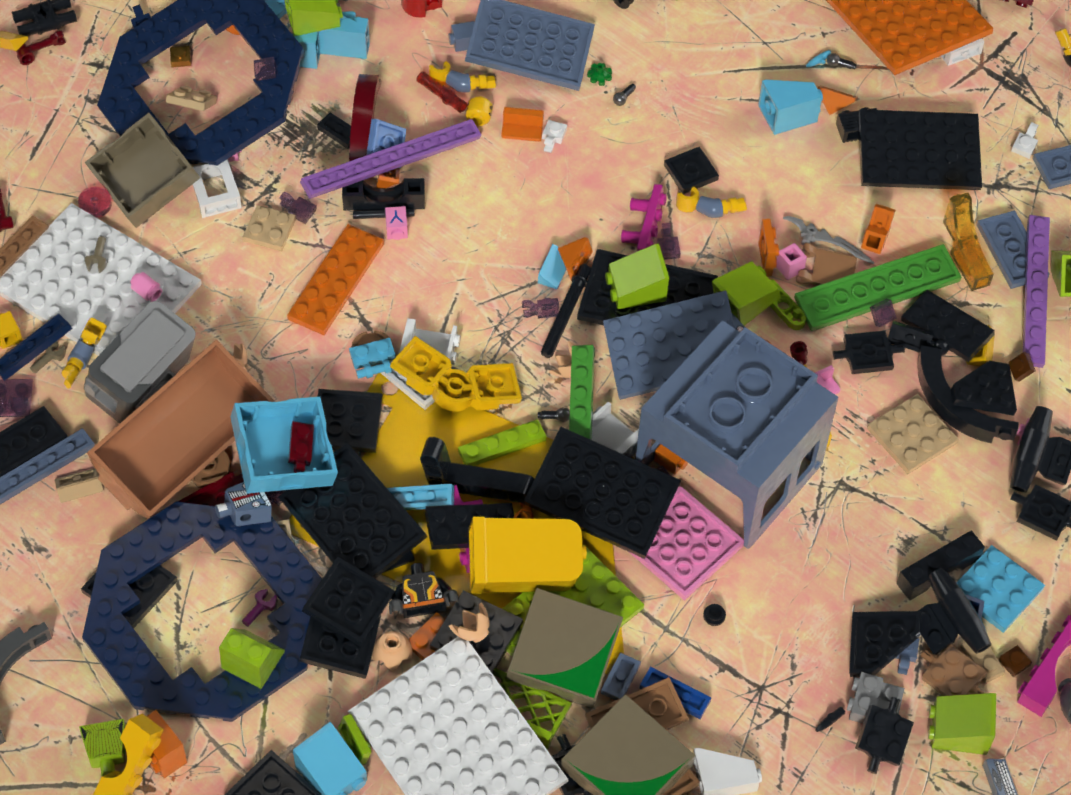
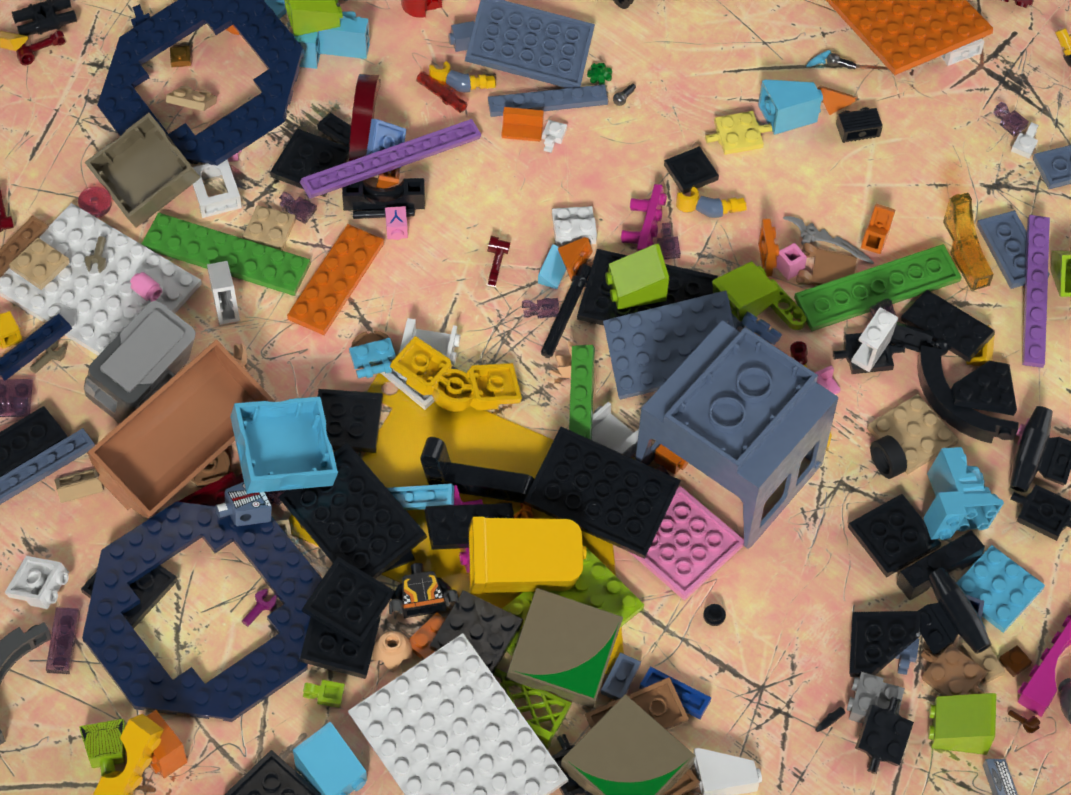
yellow piece [61,318,107,389] -> none
lime slope [219,628,285,689] -> none
clear purple plate [254,57,276,81] -> none
dark red plate [288,421,314,473] -> none
lime plate [338,714,371,765] -> none
light nougat piece [449,602,490,643] -> none
lime plate [458,419,546,466] -> none
yellow head [465,96,493,127] -> none
piece [538,407,570,422] -> none
black plate [858,109,982,190] -> none
reddish brown plate [1008,352,1036,382] -> none
none -> white plate [5,556,69,609]
none -> tan plate [9,238,70,290]
none -> plate [46,607,80,674]
none -> bright green plate [142,213,311,296]
none -> white slope [207,261,240,325]
none -> black plate [270,128,350,197]
none -> lime plate [303,680,345,708]
none -> dark red brick [487,236,511,287]
none -> sand blue plate [488,84,608,117]
none -> white plate [552,206,597,246]
none -> light yellow plate [705,111,772,155]
none -> medium blue plate [741,311,782,345]
none -> black plate [848,494,941,578]
none -> white panel [851,307,899,372]
none -> black tyre [870,435,907,479]
none -> medium azure brick [923,447,1004,540]
none -> plate [994,102,1029,137]
none -> reddish brown hand [1008,710,1041,733]

